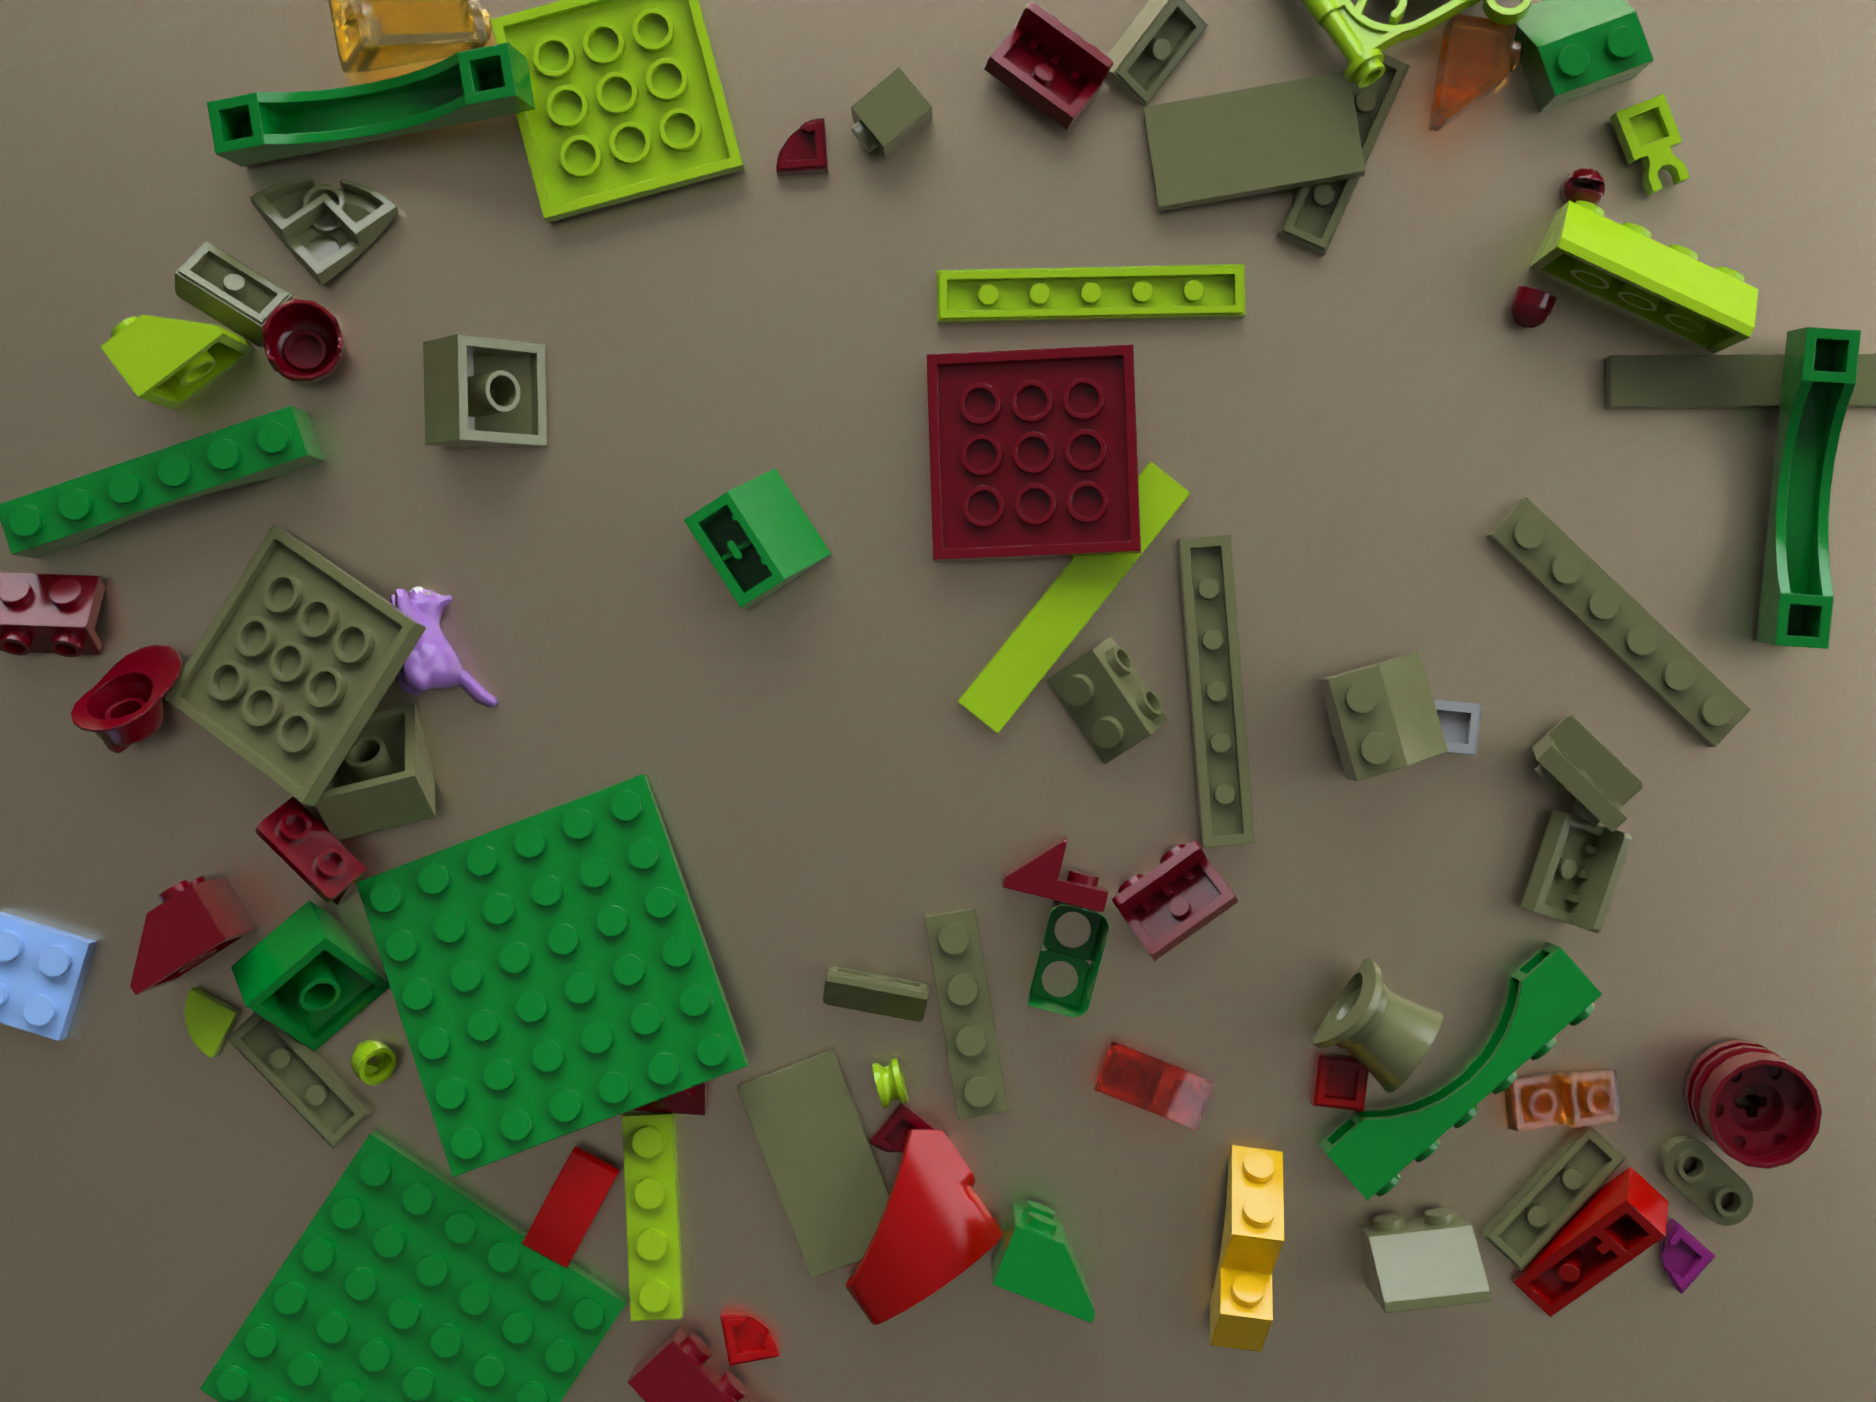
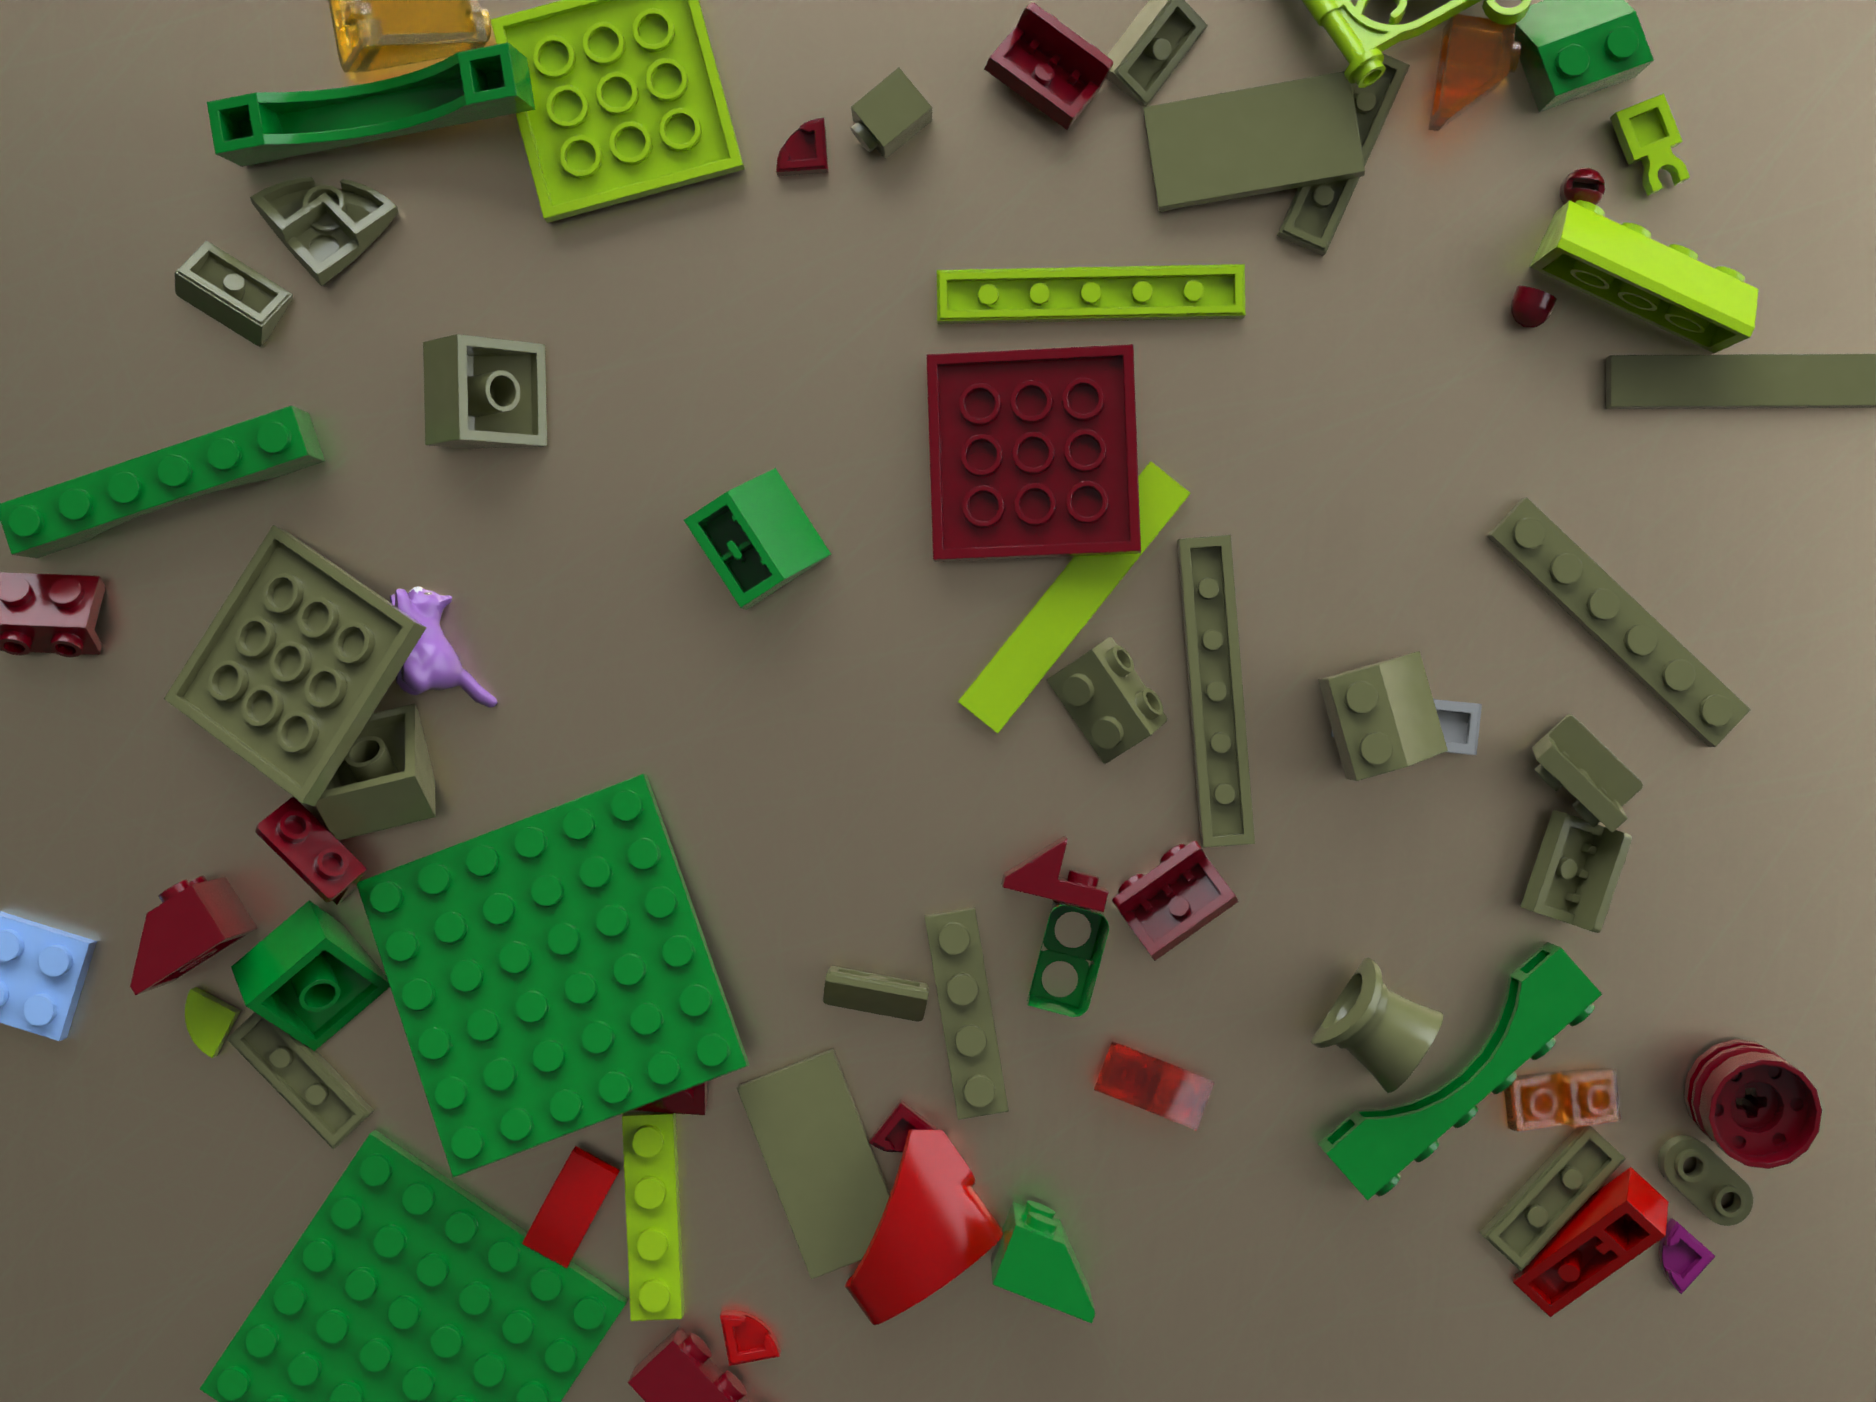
dark red piece [71,644,182,753] -> none
lime slope [100,314,255,411] -> none
dark red hair [262,299,343,383] -> none
lime hinge [350,1040,397,1085] -> none
lime bush [872,1057,909,1109] -> none
yellow arch [1210,1145,1284,1352] -> none
red tile [1310,1052,1369,1112] -> none
slope [1359,1208,1492,1313] -> none
green arch [1756,327,1861,649] -> none

